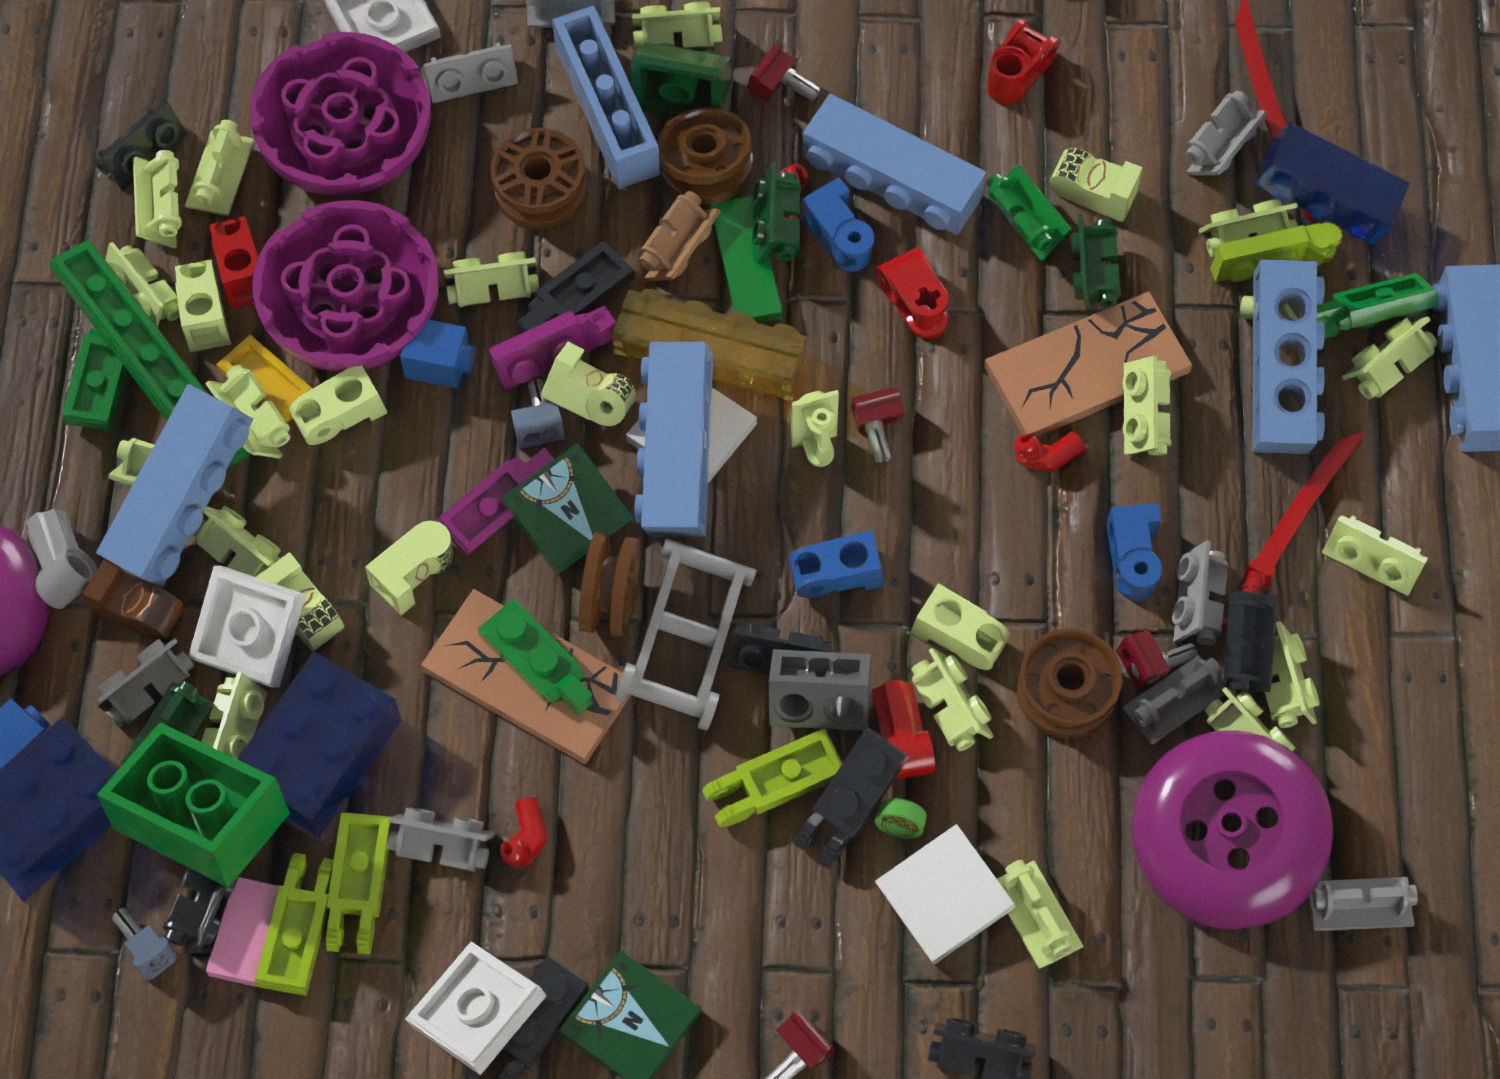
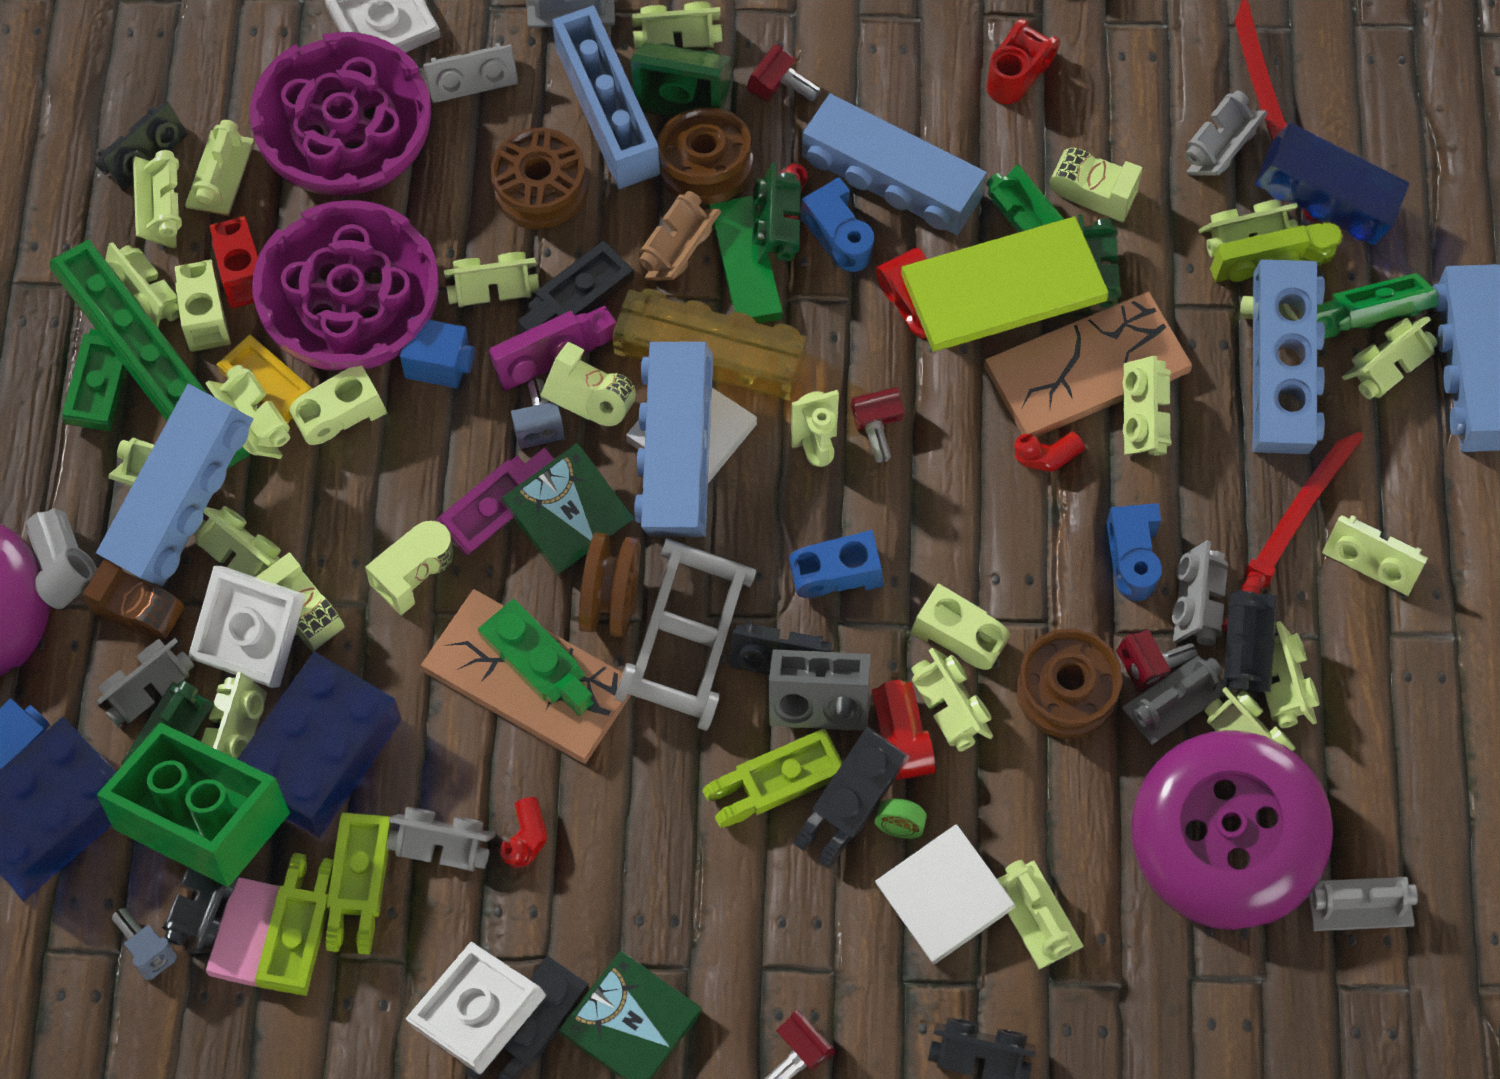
none -> lime tile [901,216,1109,352]

